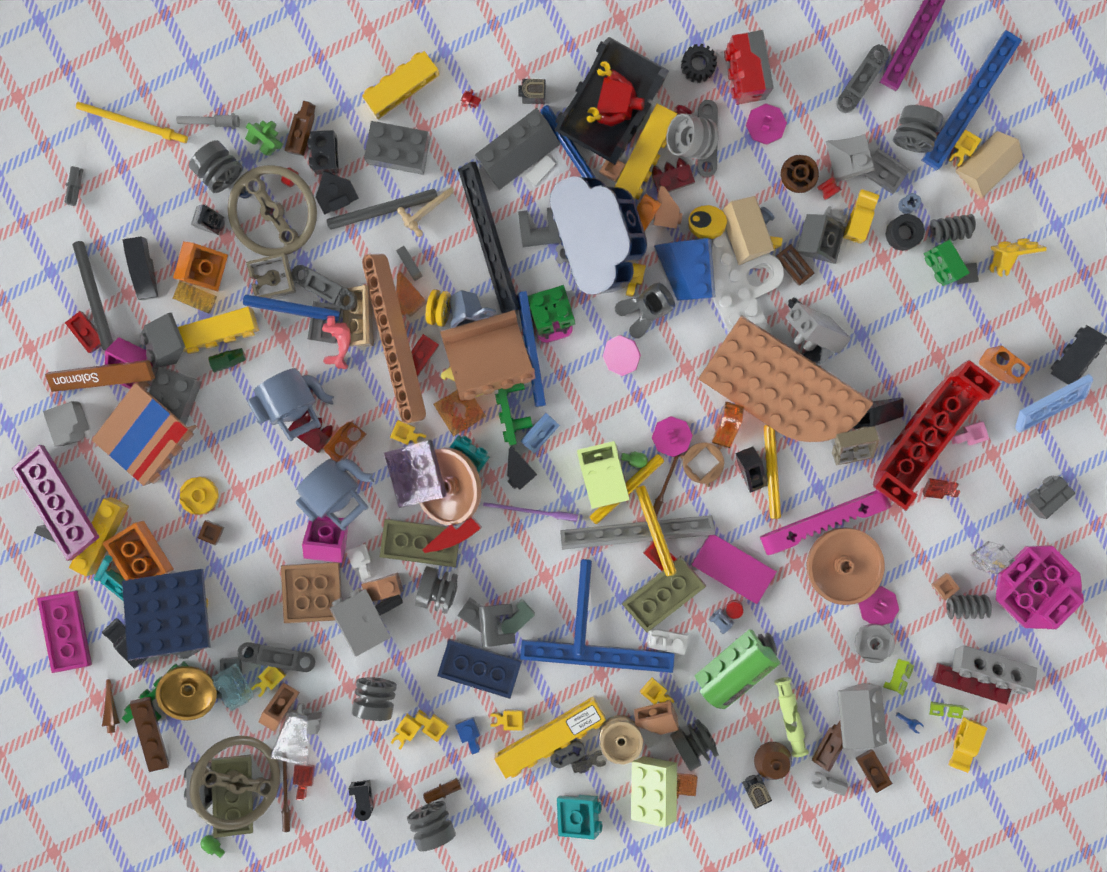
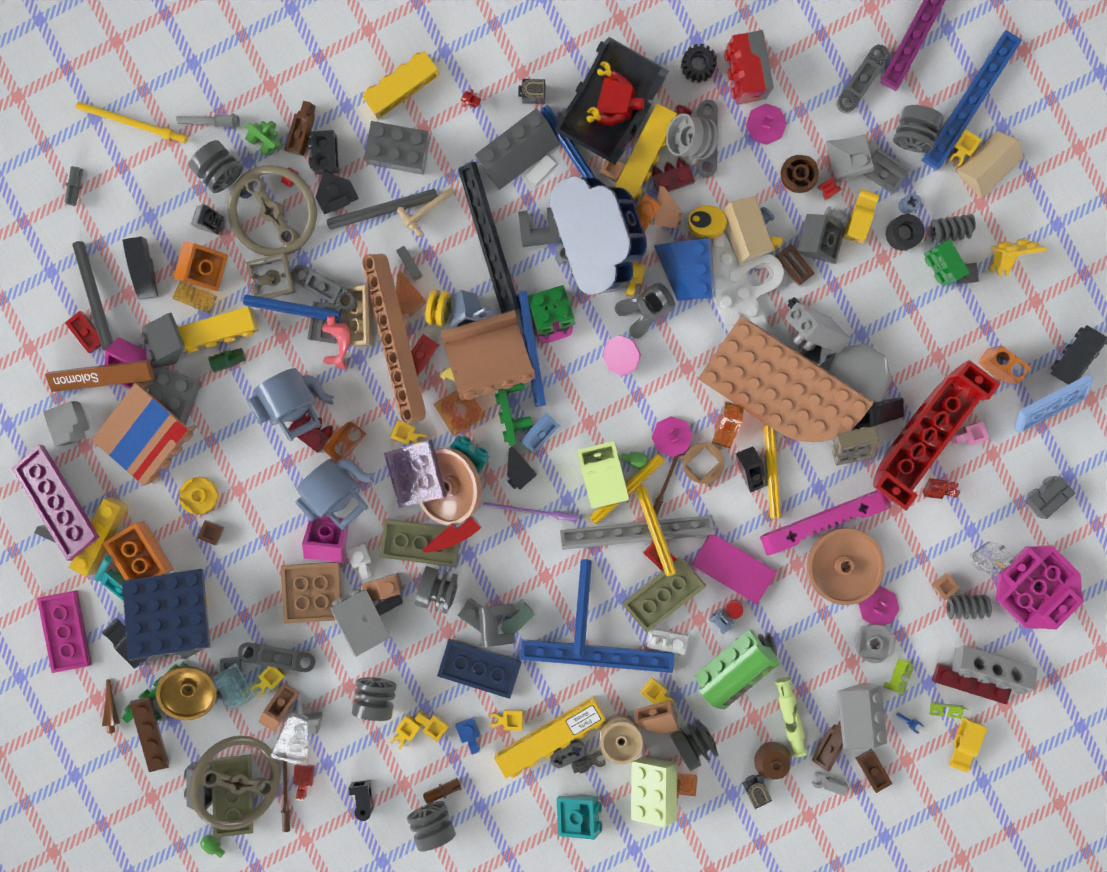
none -> light grey piece [828,343,892,403]

